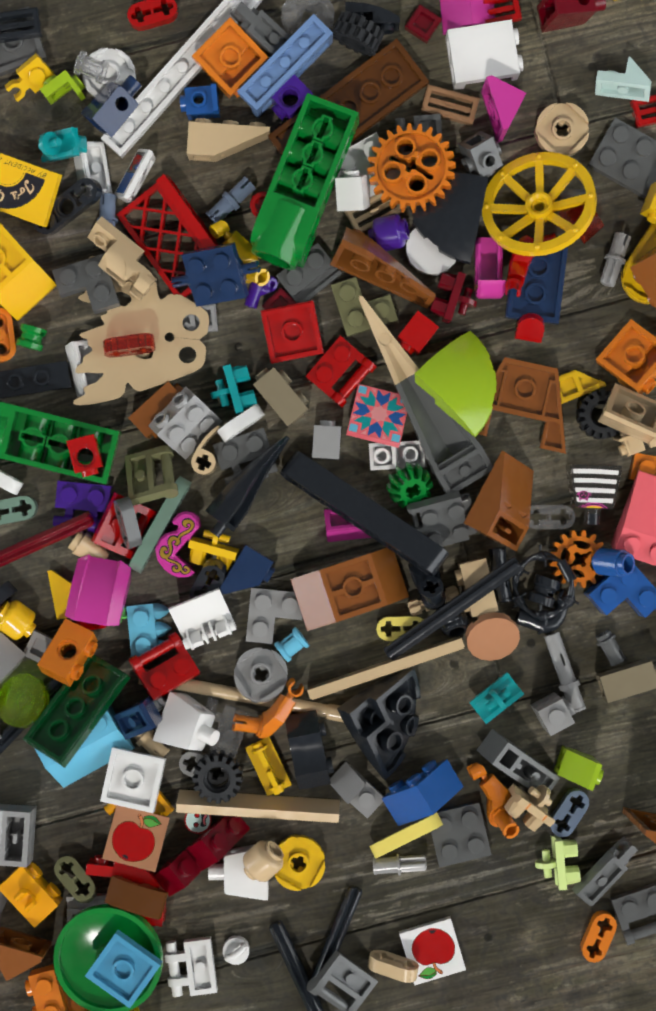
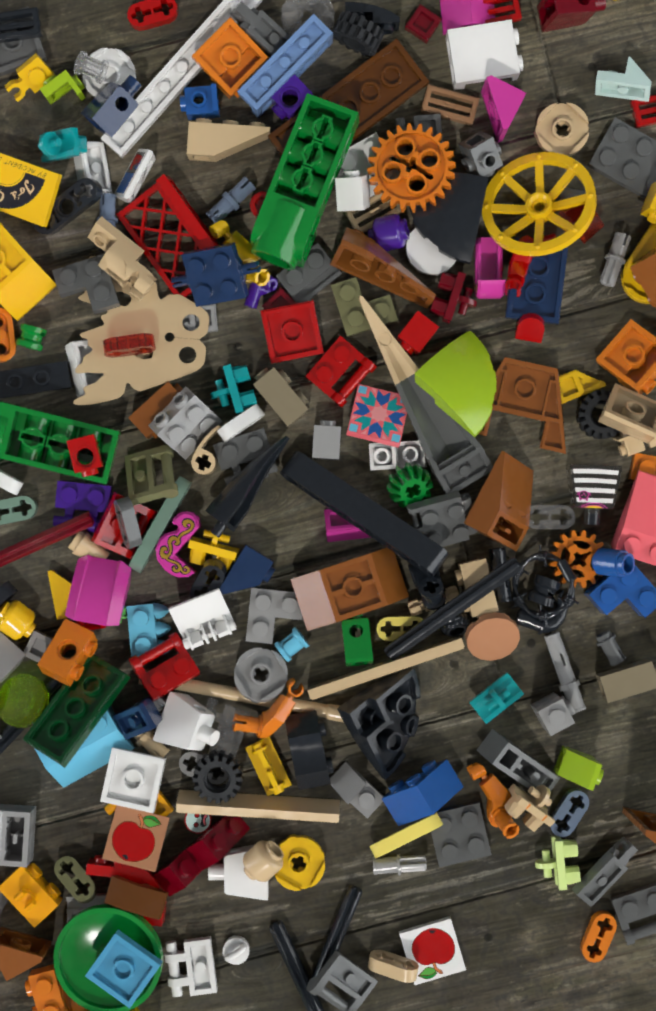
none -> green torso [341,614,373,667]

